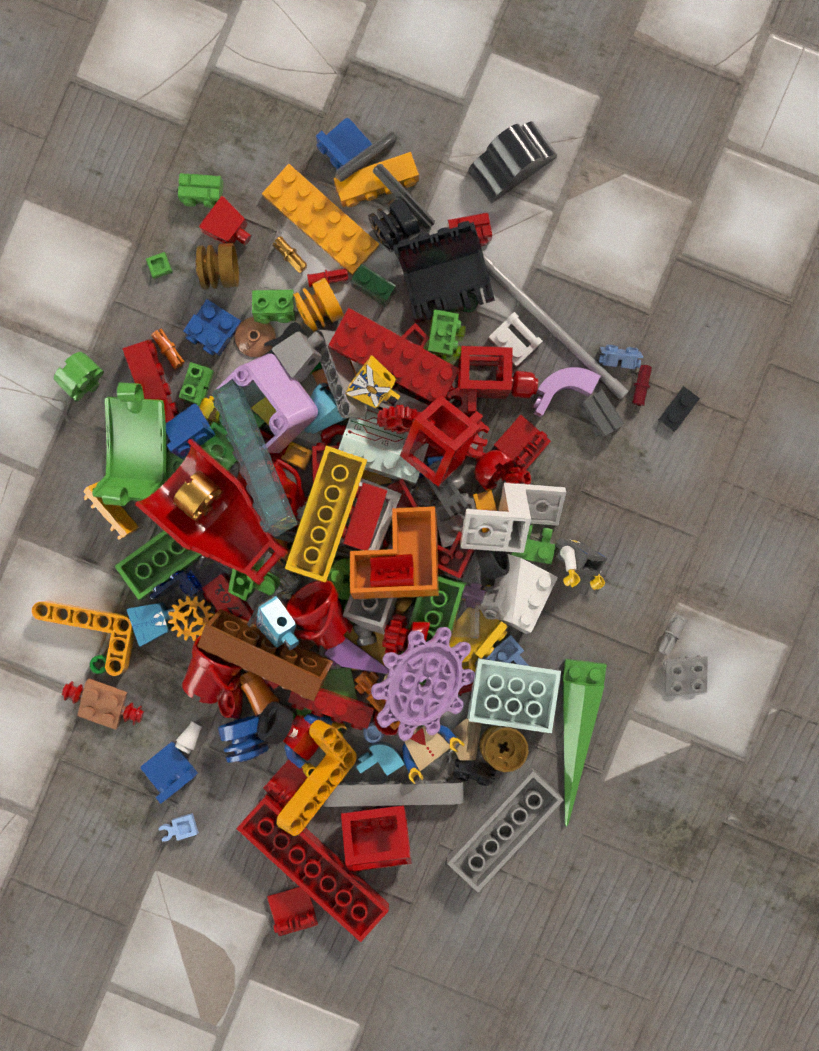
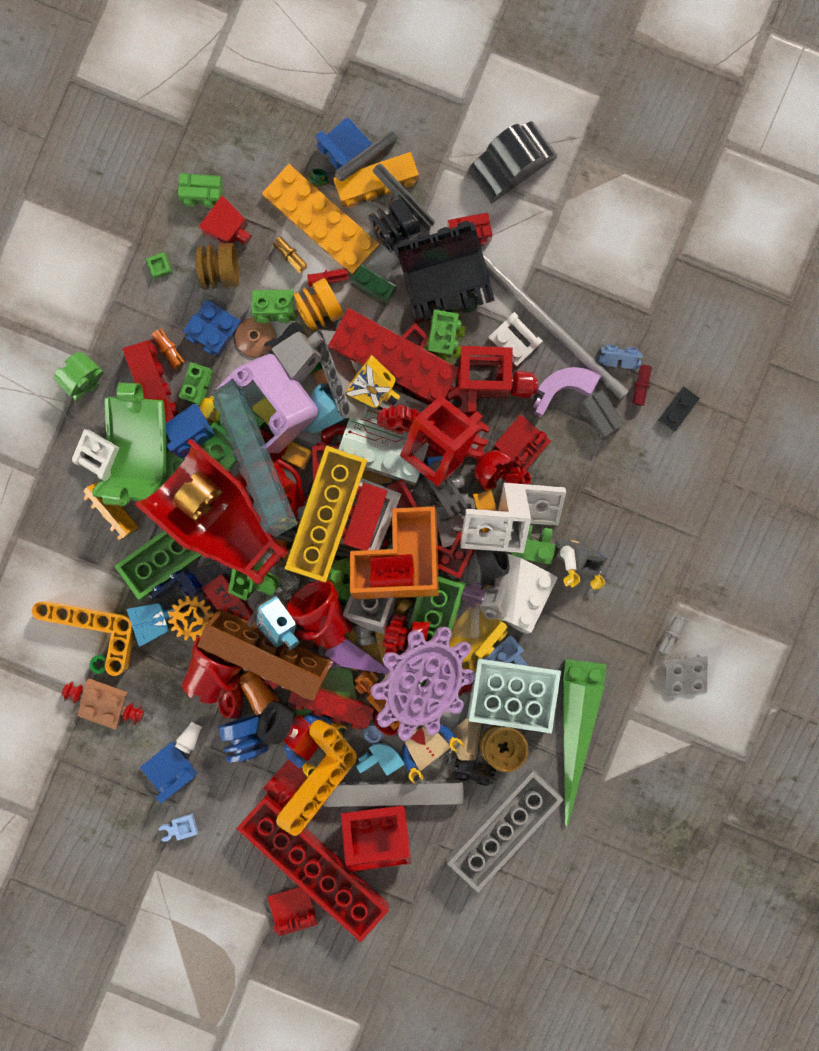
none -> white plate [72,429,119,481]
none -> dark green plate [308,168,328,187]

